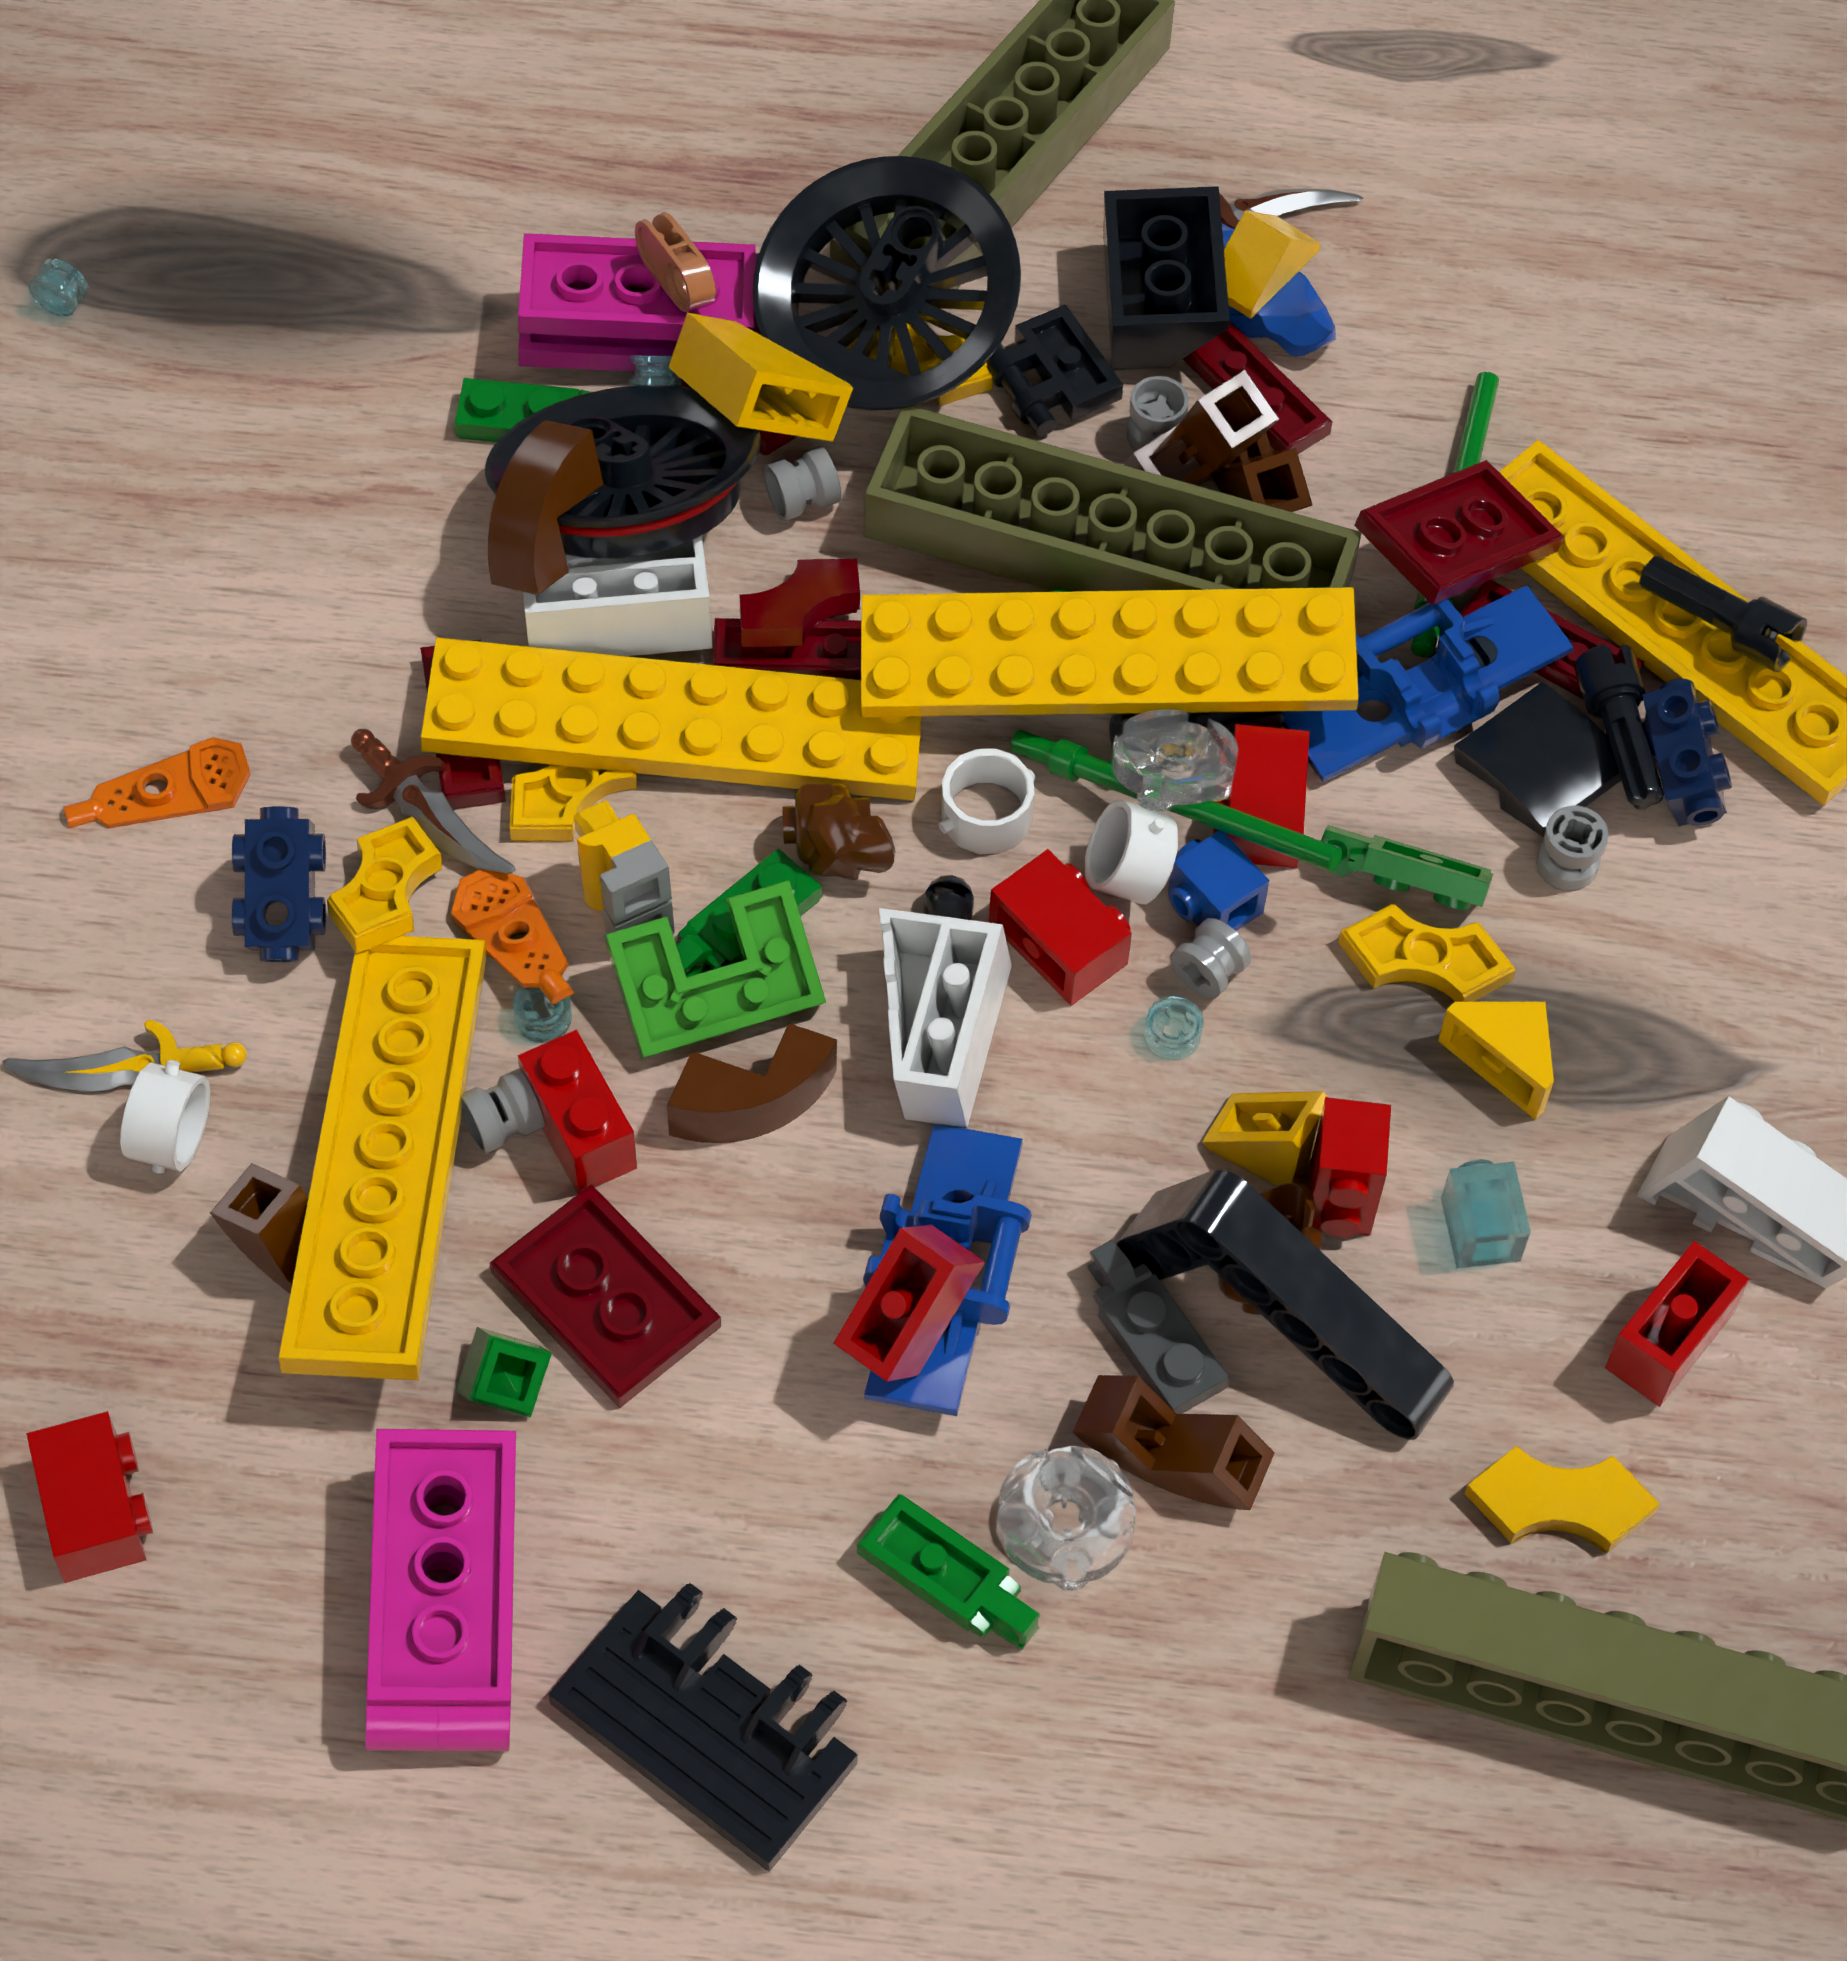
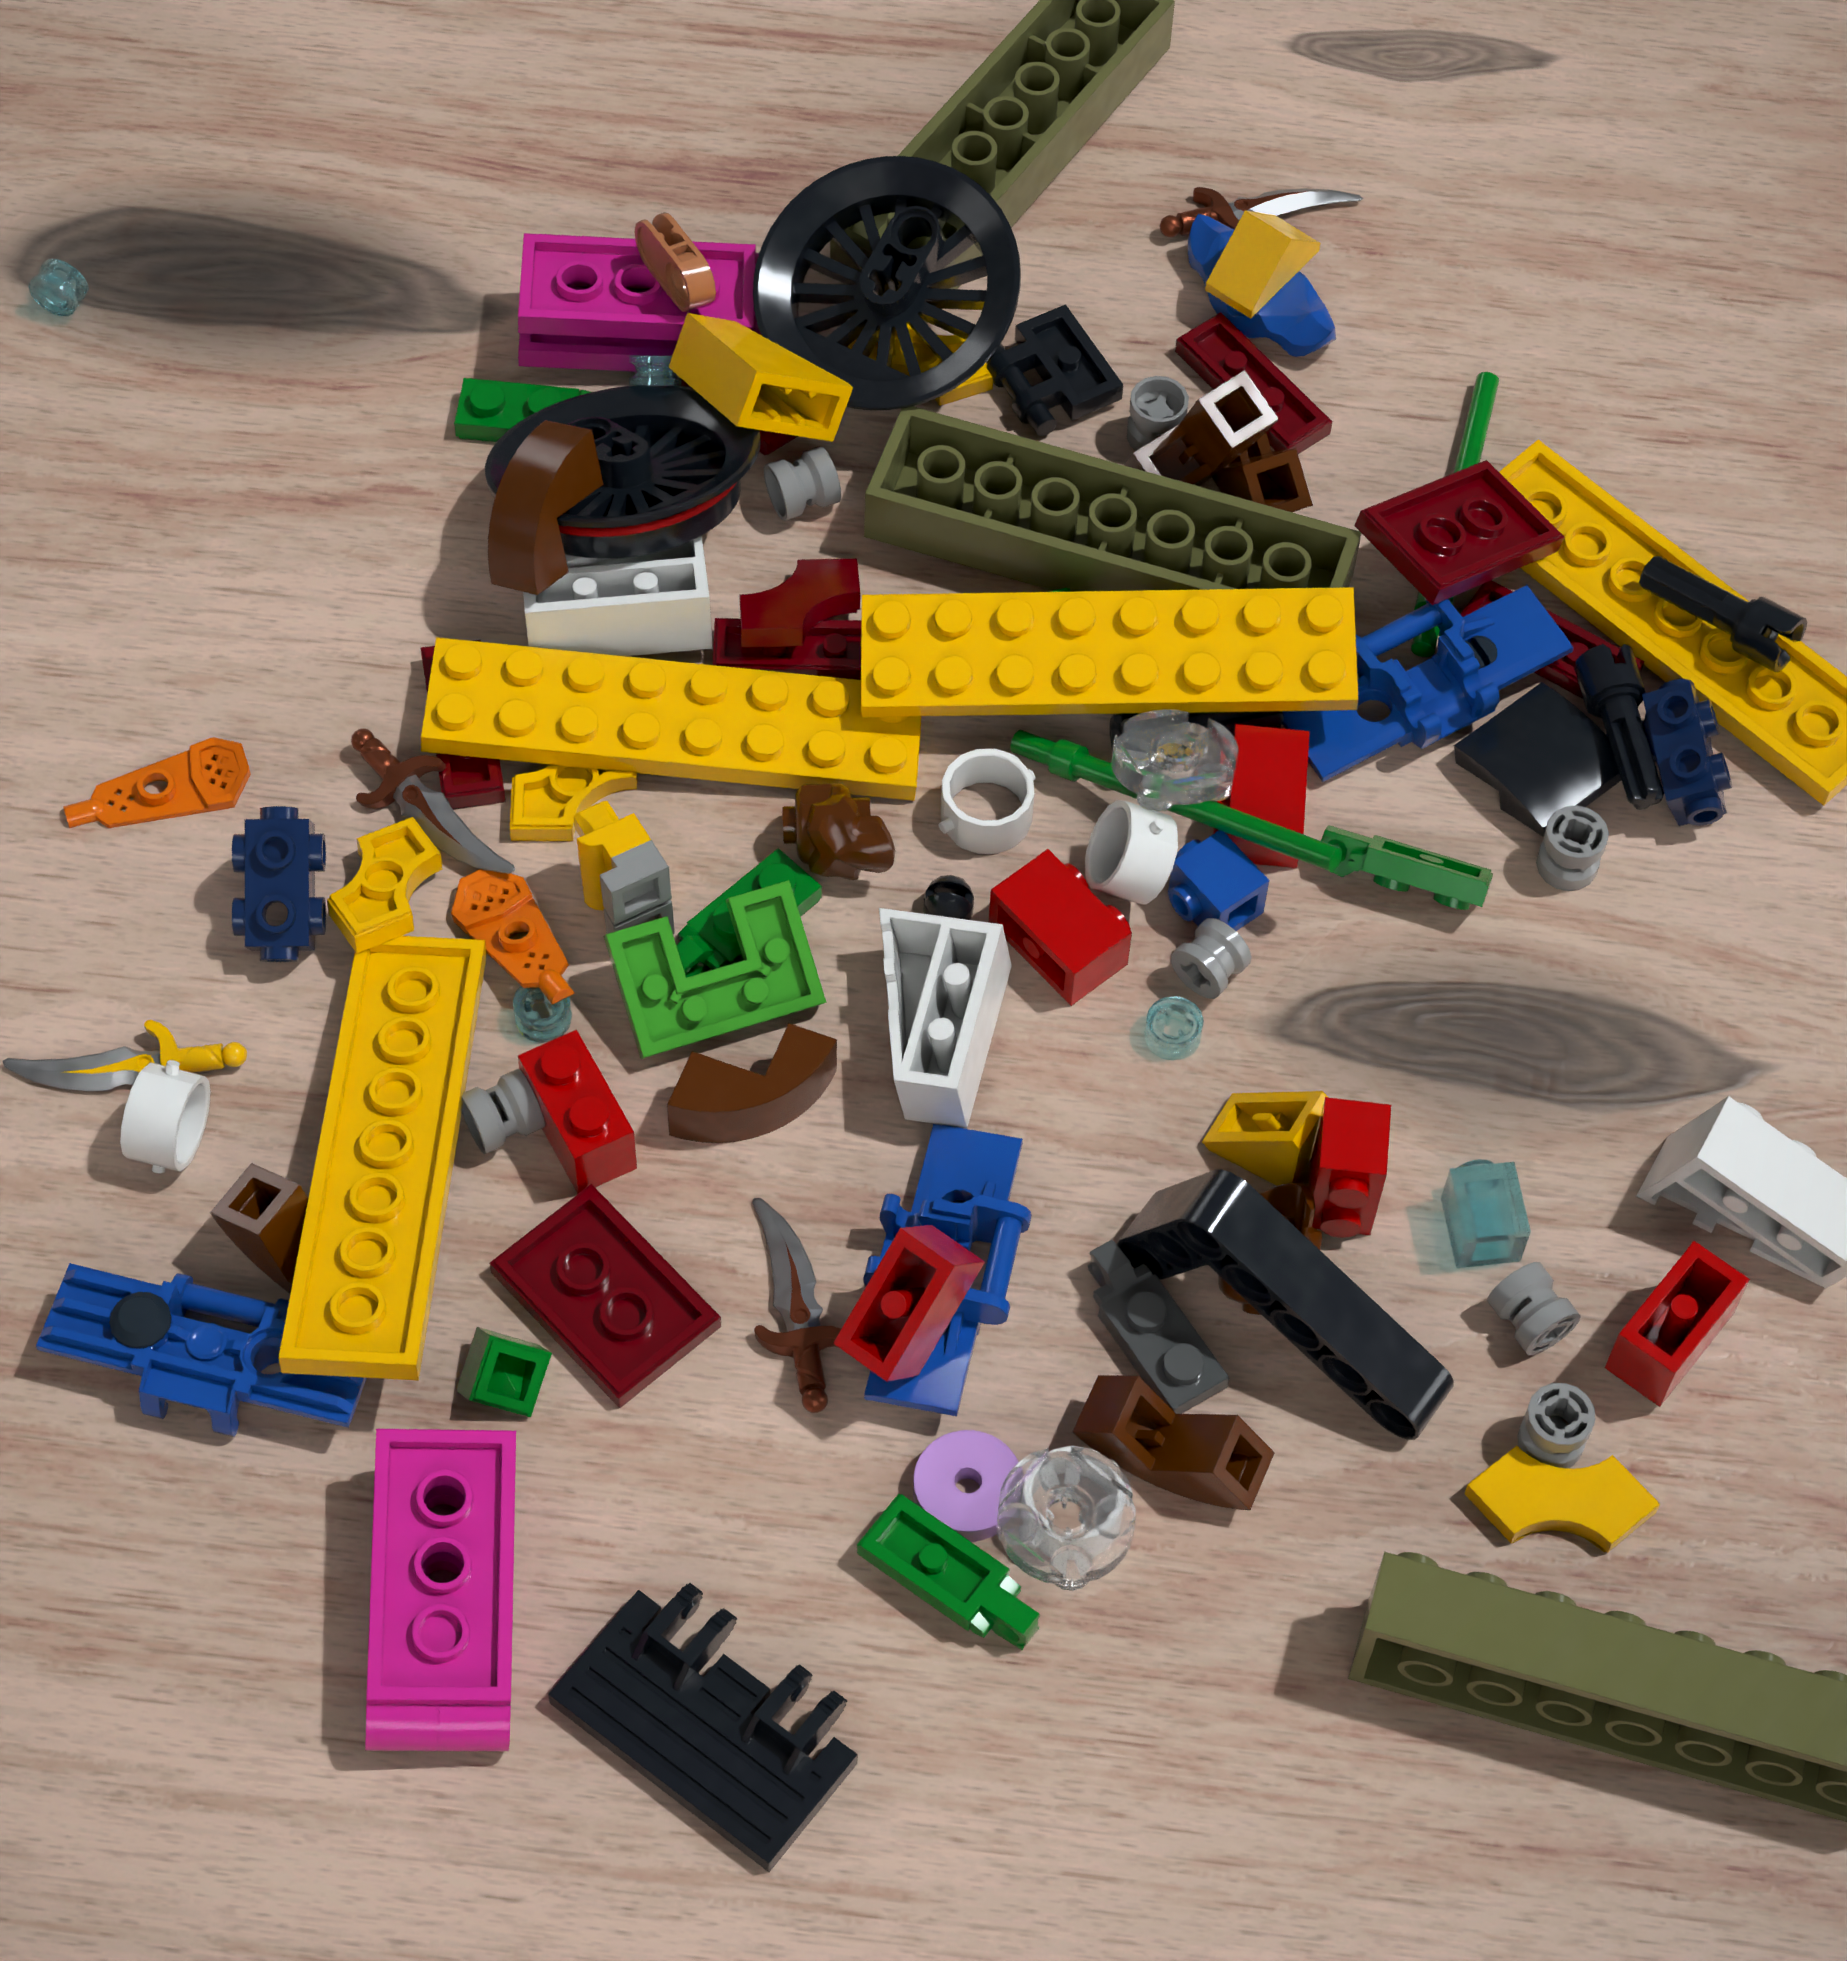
red brick [26,1411,154,1583] -> none
black slope [1103,186,1230,370] -> none
yellow tile [1338,904,1516,1002] -> none
yellow slope [1438,1002,1554,1120] -> none
none -> blue piece [36,1263,367,1437]
none -> piece [752,1198,841,1413]
none -> lavender piece [913,1430,1023,1542]
none -> light grey wheel [1487,1262,1581,1355]
none -> light grey wheel [1517,1383,1596,1468]

